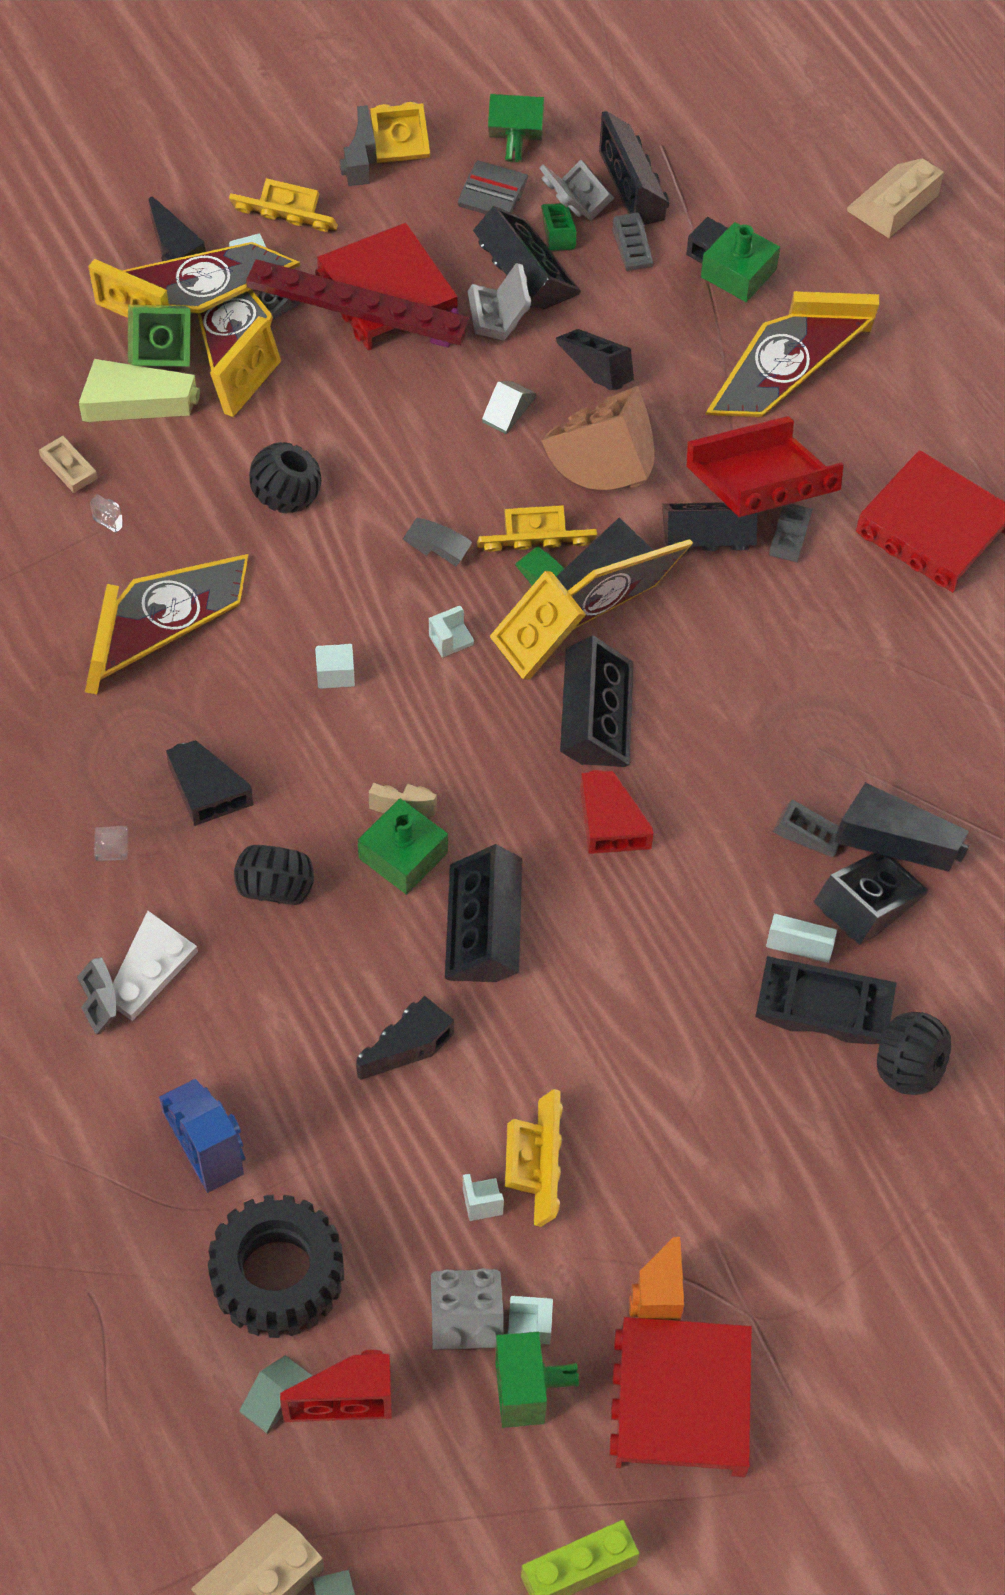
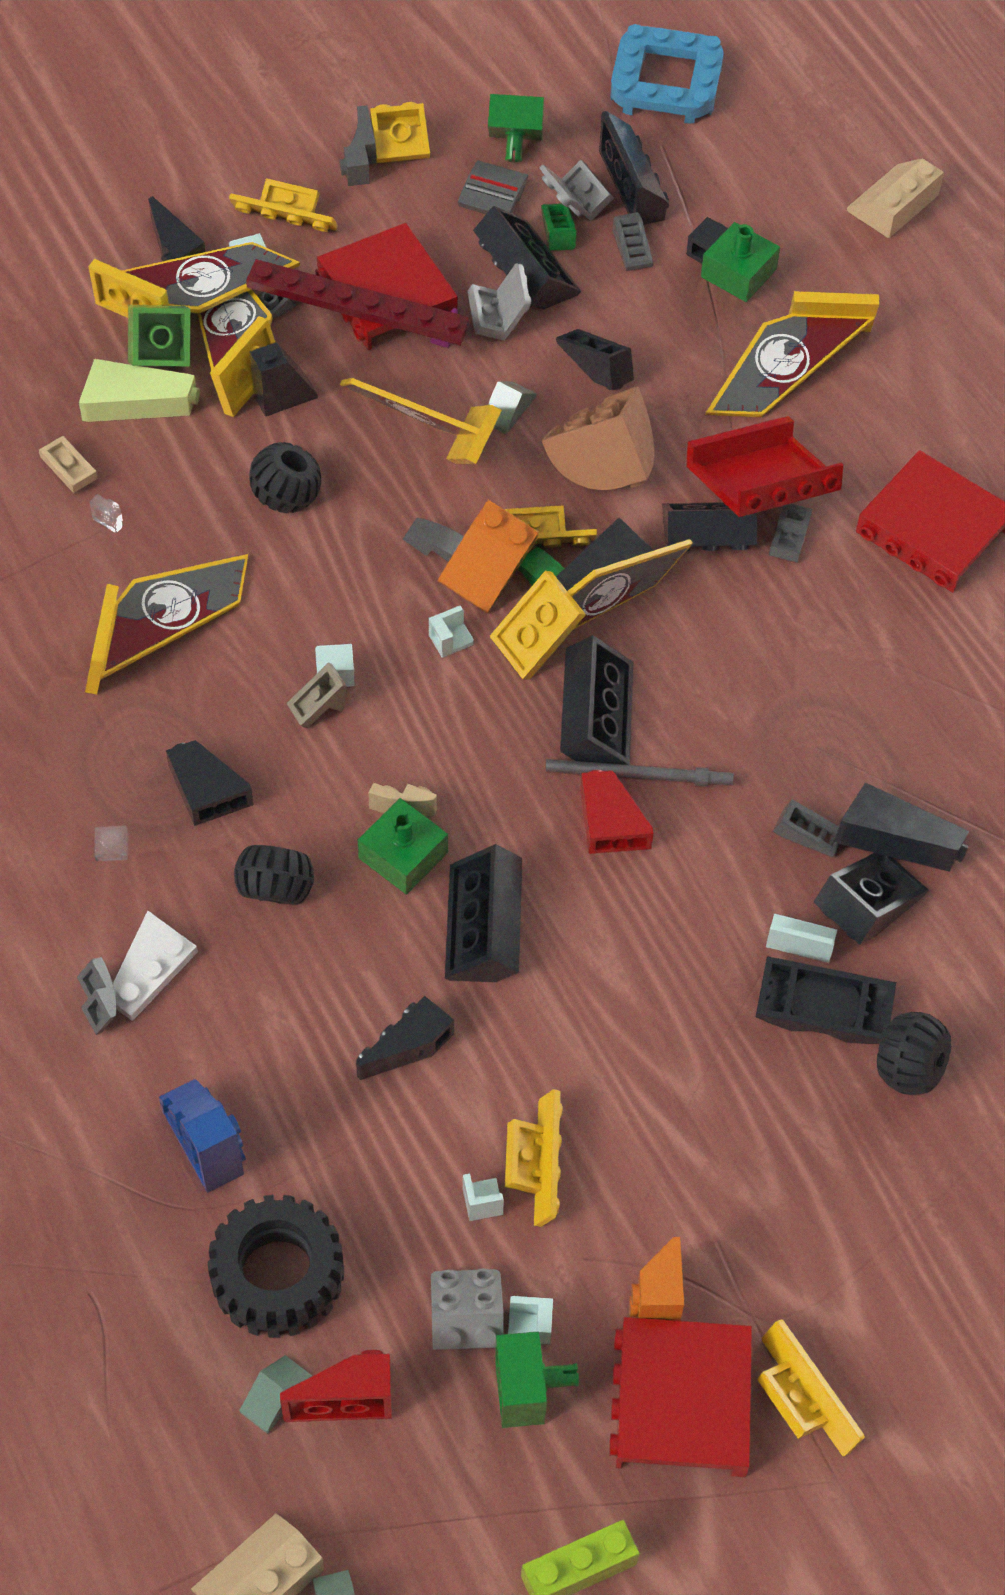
none -> black slope [250,342,318,417]
none -> dark tan slope [286,662,347,728]
none -> yellow piece [340,378,502,464]
none -> orange slope [437,499,539,614]
none -> flat silver bar [546,759,734,787]
none -> dark azure plate [610,24,724,124]
none -> yellow bracket [757,1319,865,1456]

